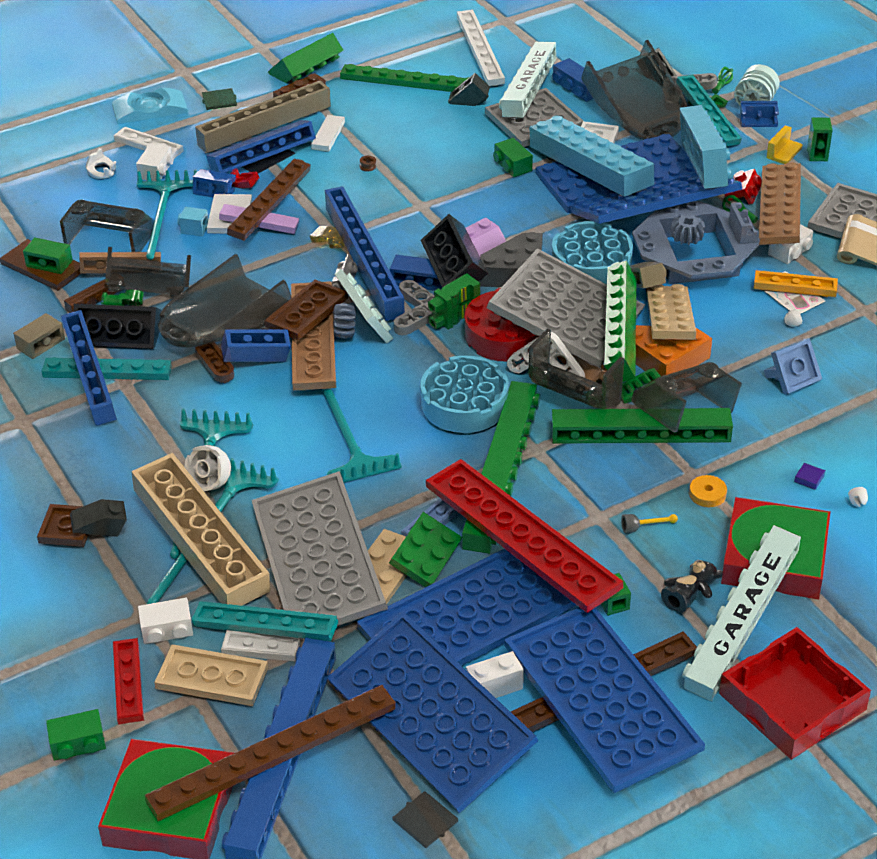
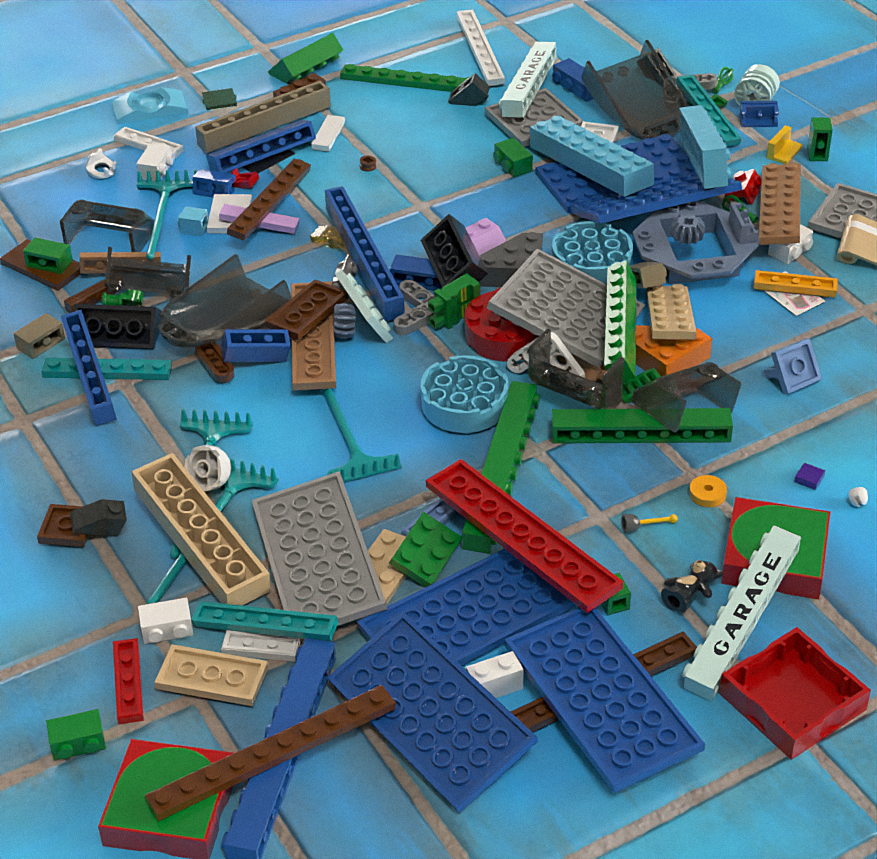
clear smoke piece [392,791,458,848] -> none
white hinge [784,309,802,327] -> none

